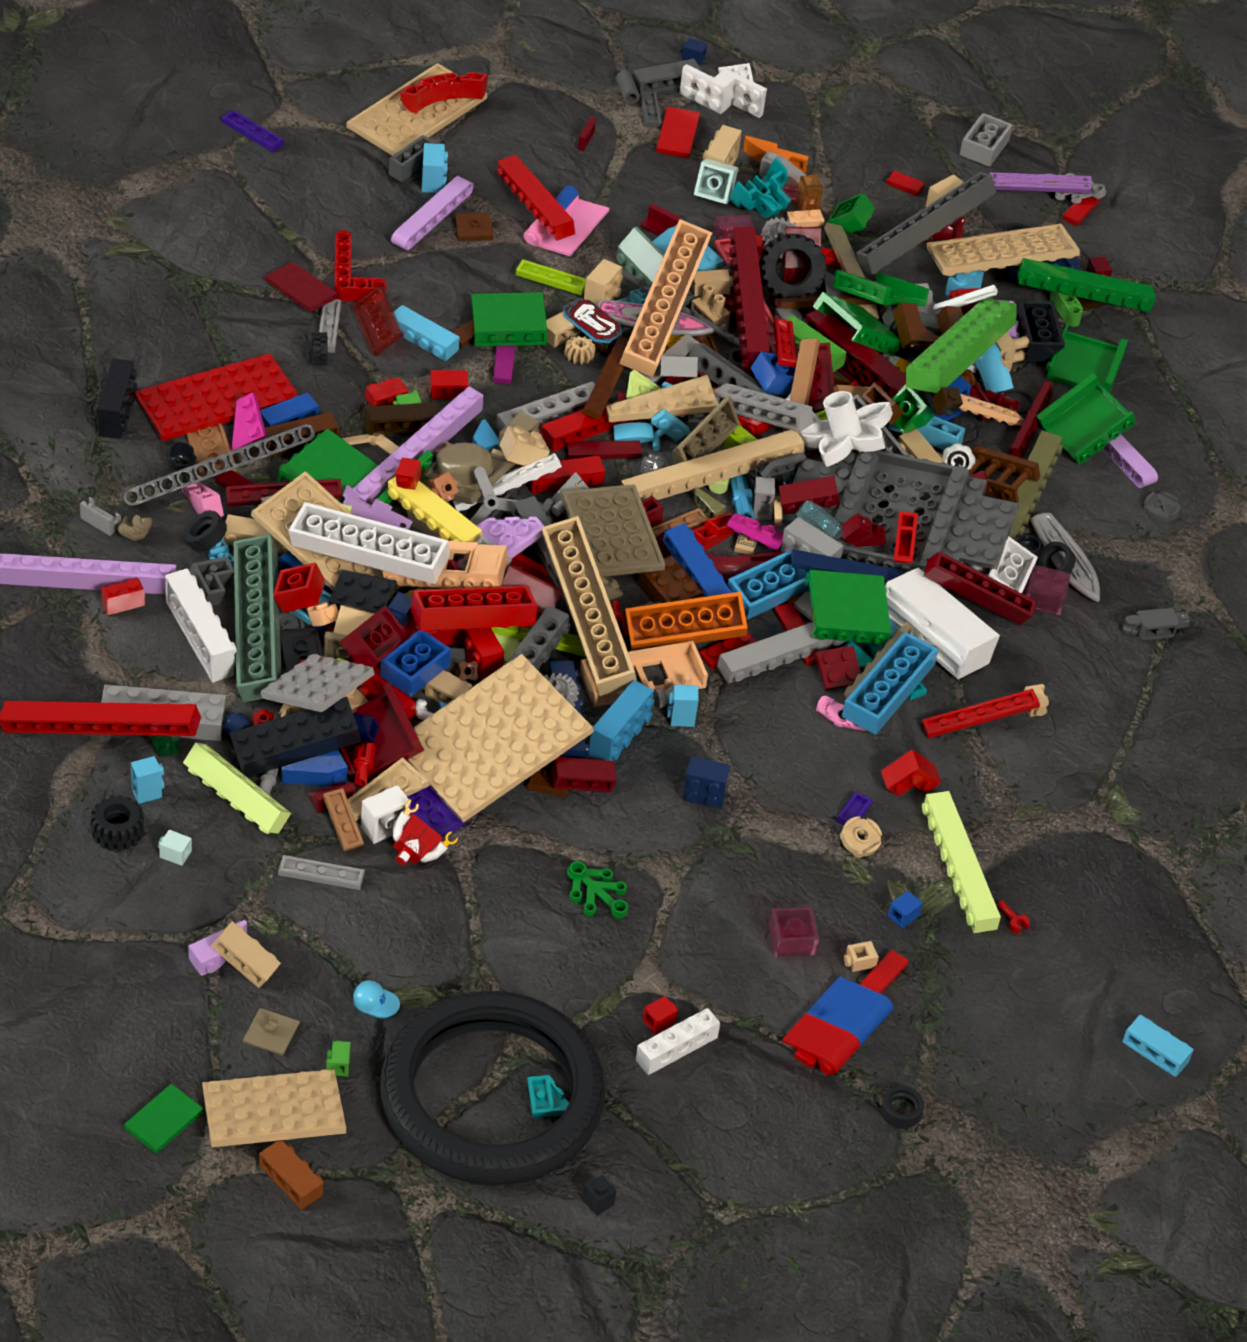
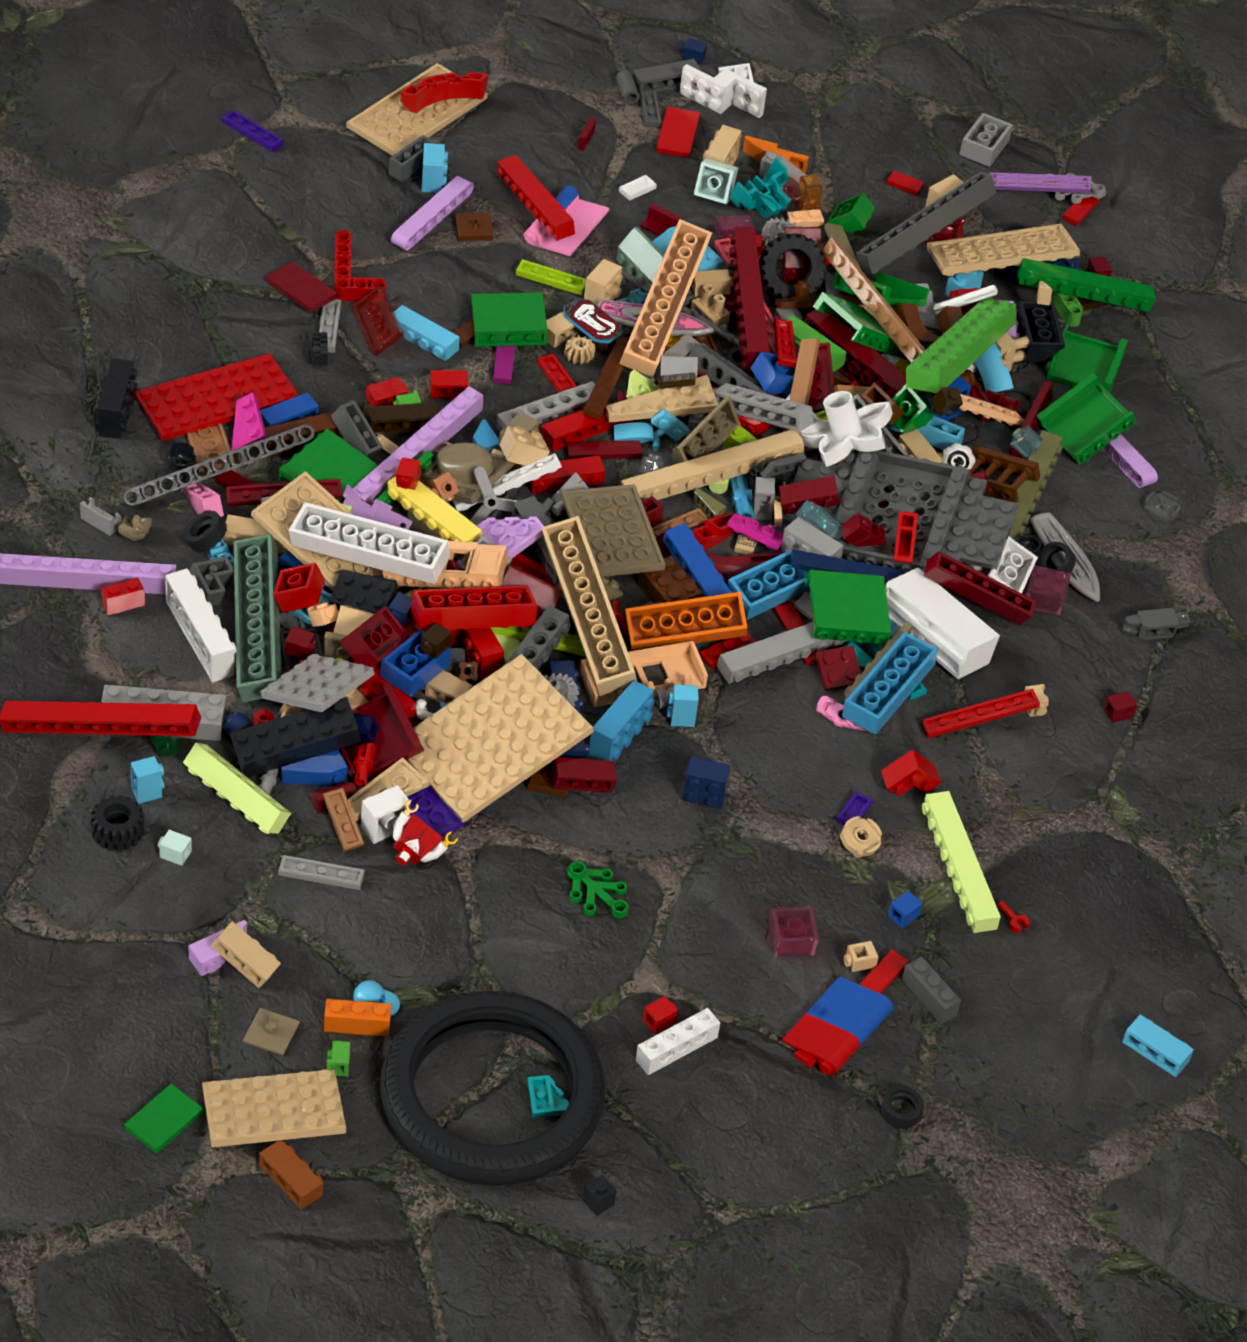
none -> dark red brick [285,626,317,660]
none -> orange brick [324,999,392,1037]
none -> dark grey brick [331,400,383,459]
none -> dark brown brick [420,623,452,659]
none -> red tile [537,354,577,393]
none -> white tile [619,175,656,201]
none -> dark brown tile [658,372,696,389]
none -> reddish brown brick [791,281,812,301]
none -> medium nougat plate [822,238,925,363]
none -> dark grey brick [902,957,961,1024]
none -> clear light blue brick [1010,425,1043,458]
none -> tan slope [1037,281,1052,305]
none -> dark red brick [1104,691,1137,723]

